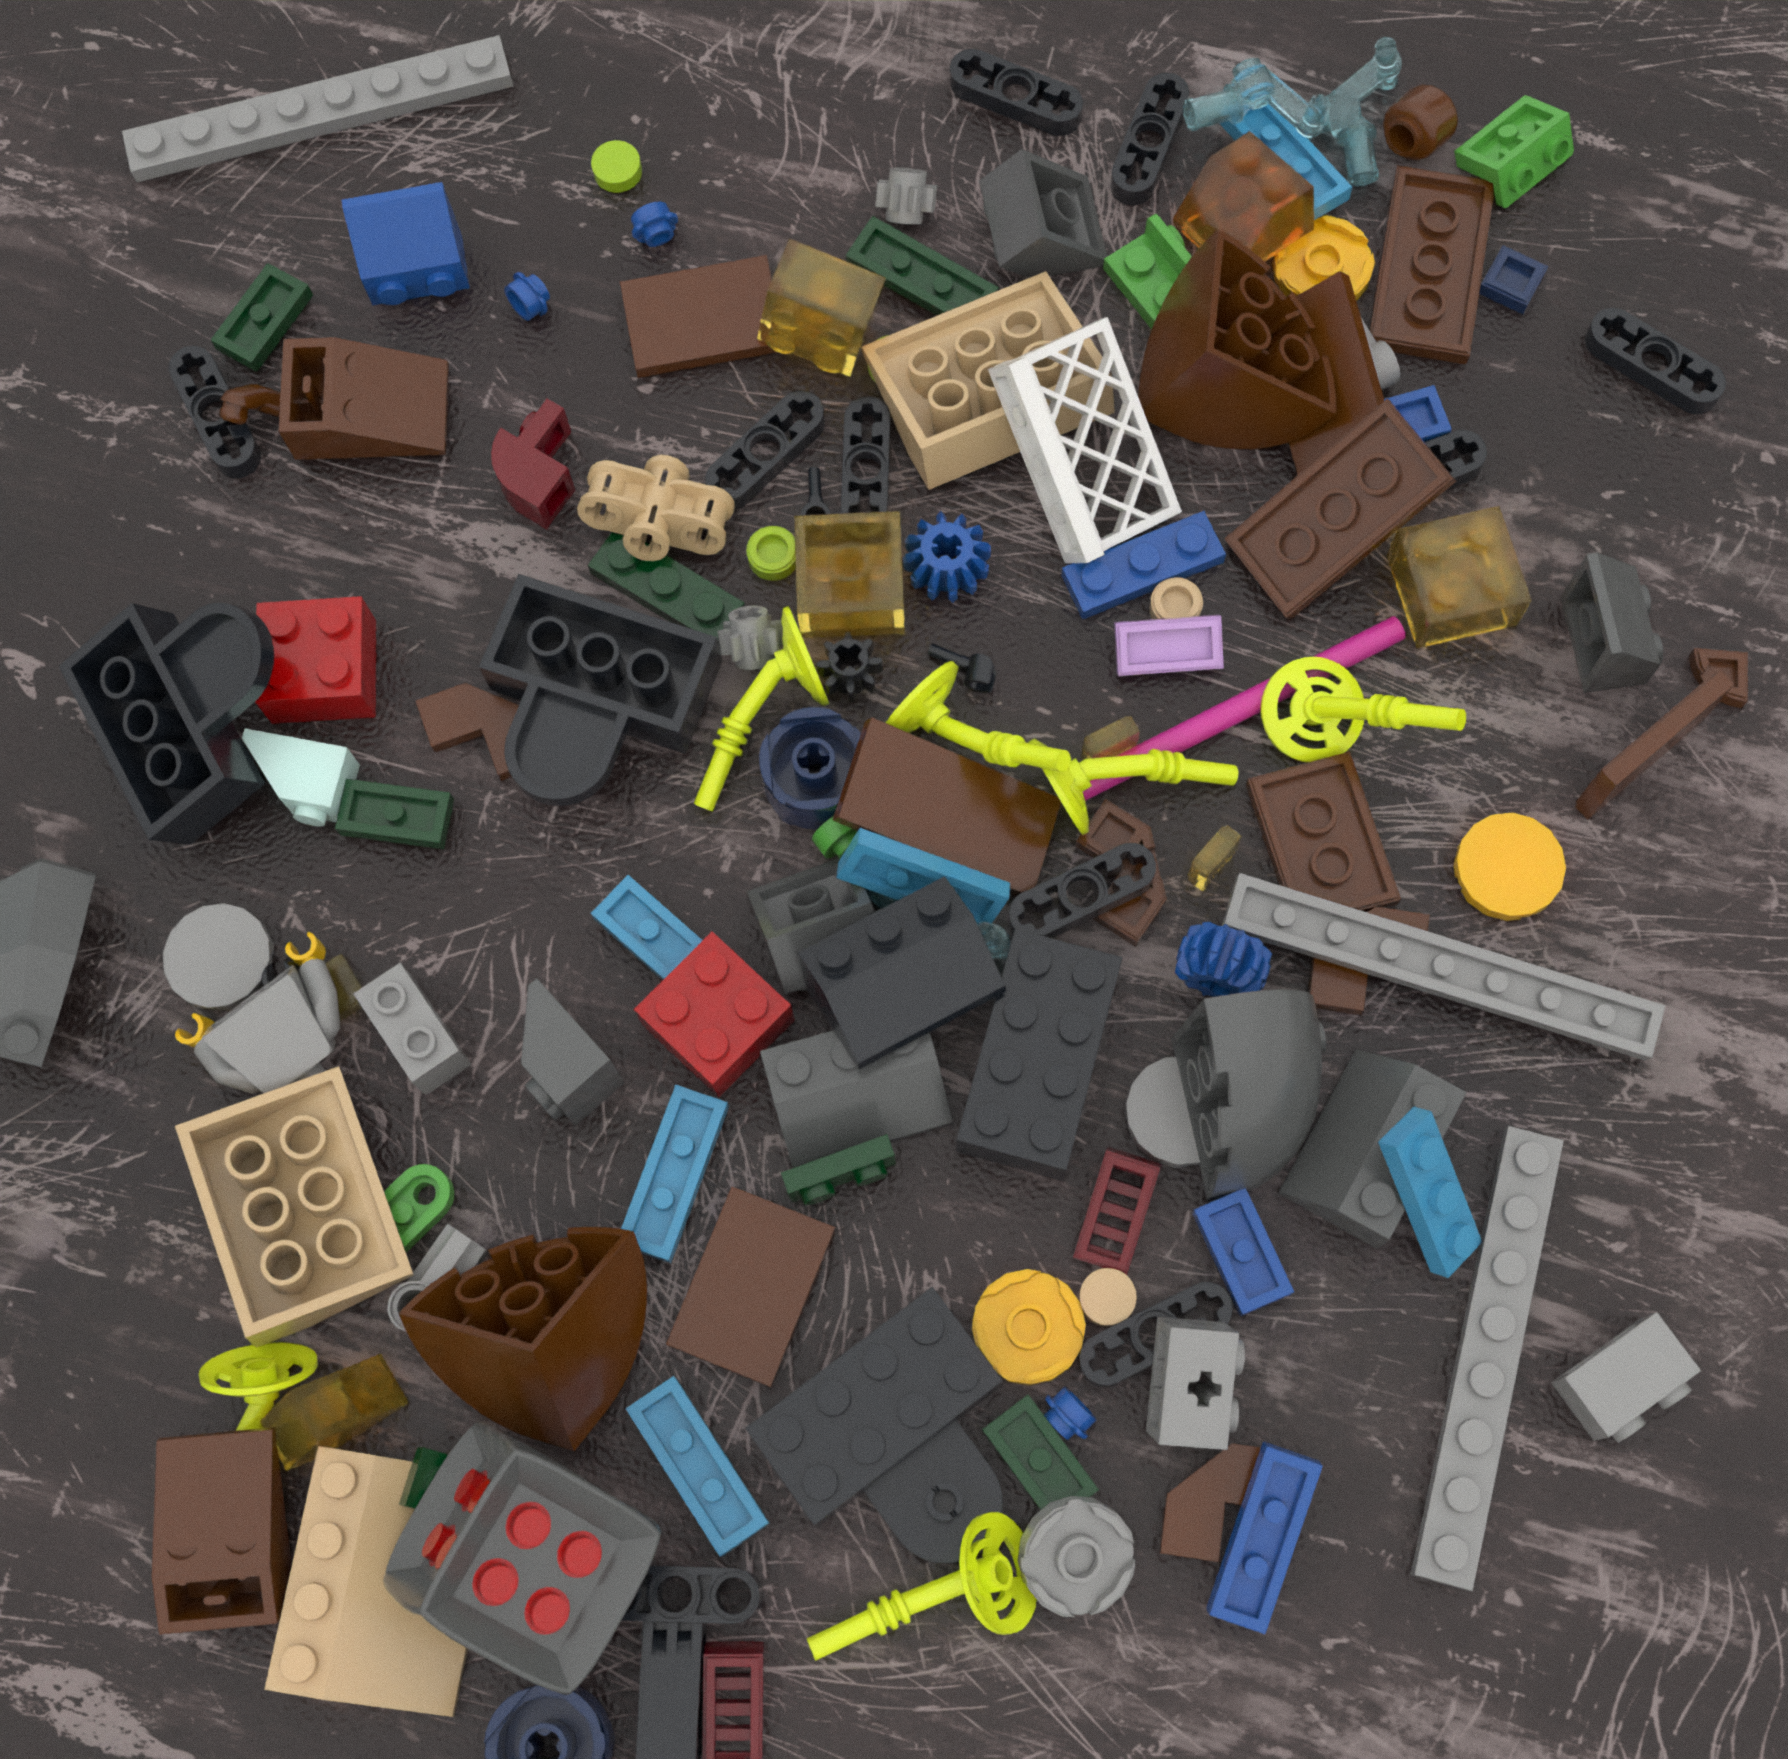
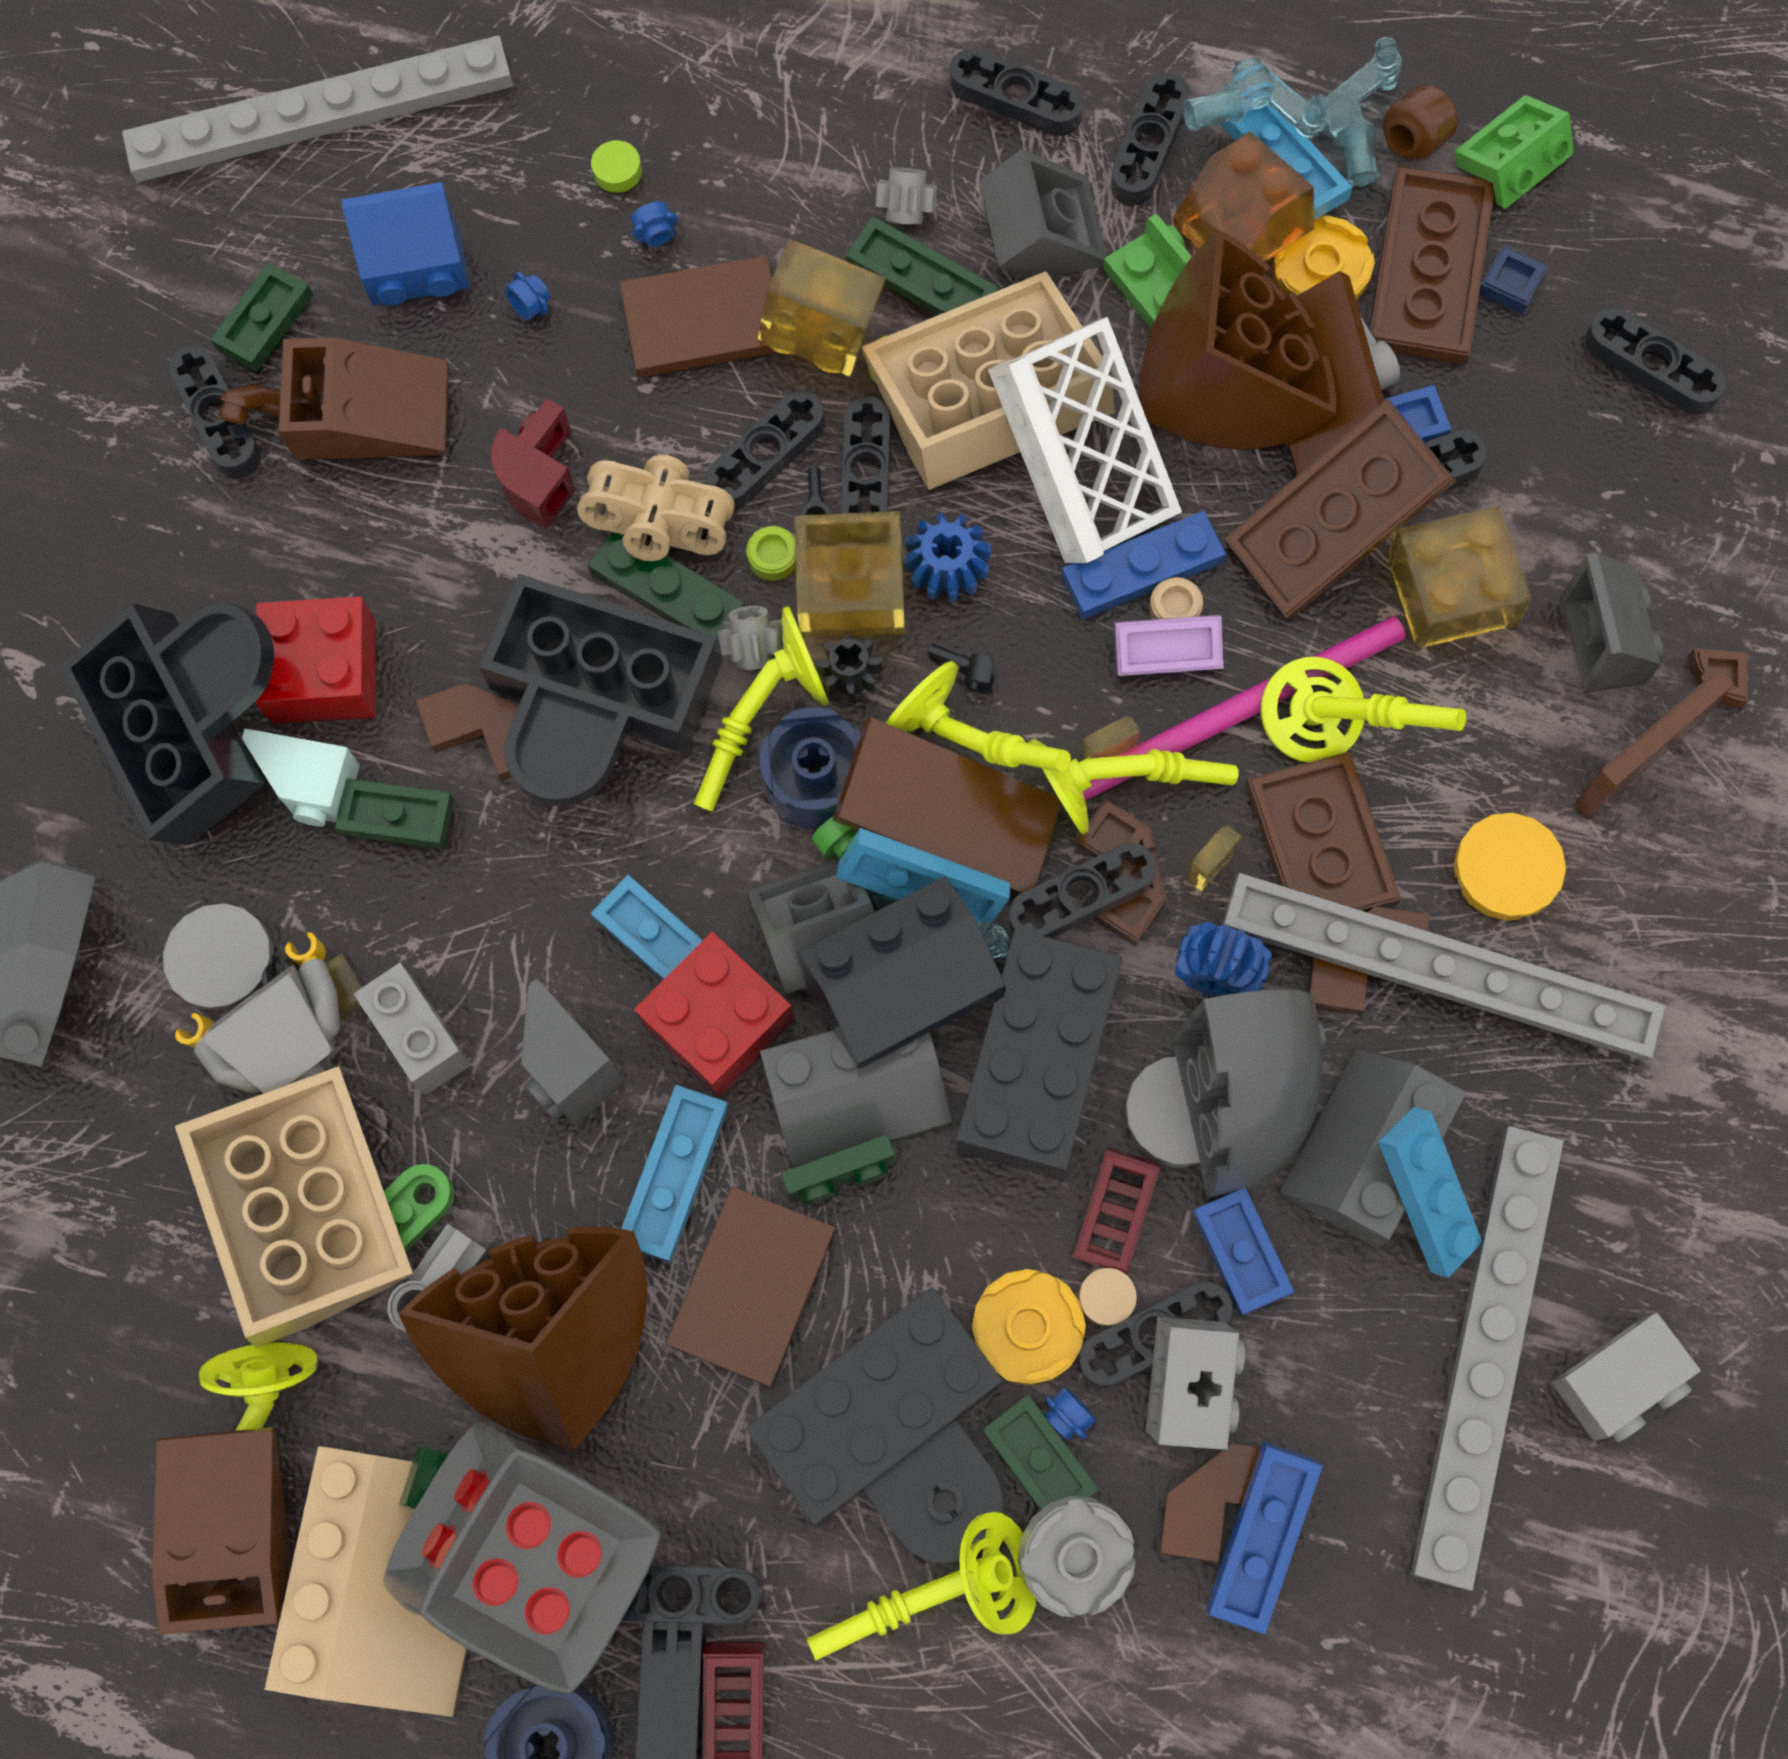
clear yellow slope [260,1353,408,1471] -> none
dark azure plate [626,1376,770,1557] -> none

